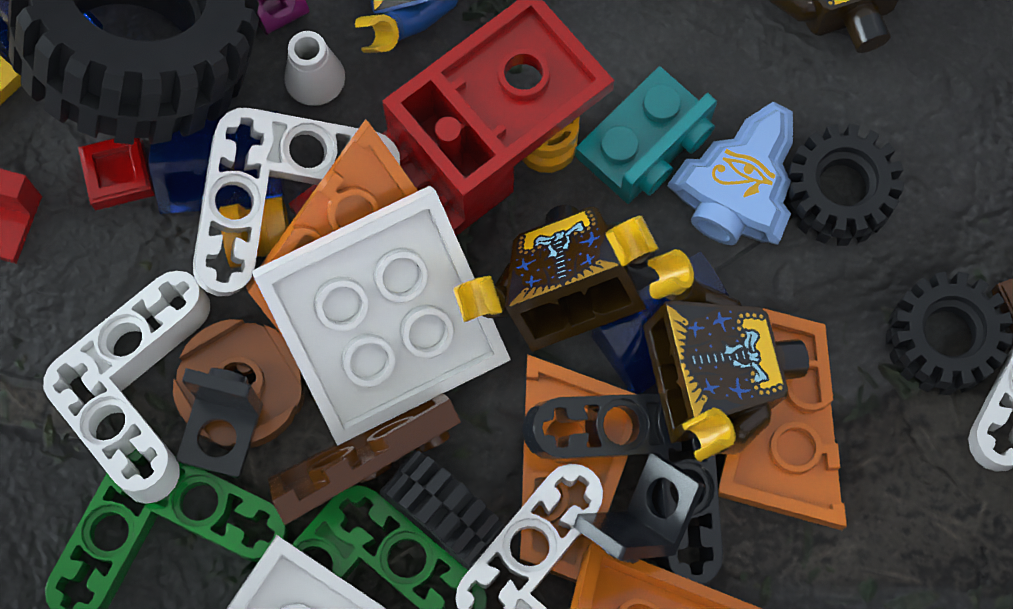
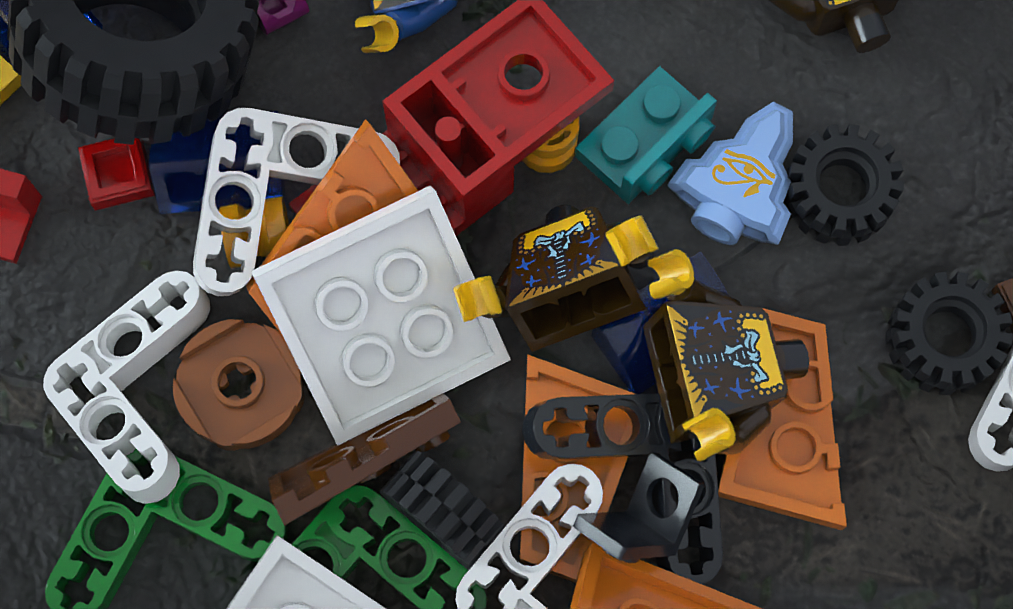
black bracket [176,368,263,479] -> none
white cone [284,31,345,106] -> none

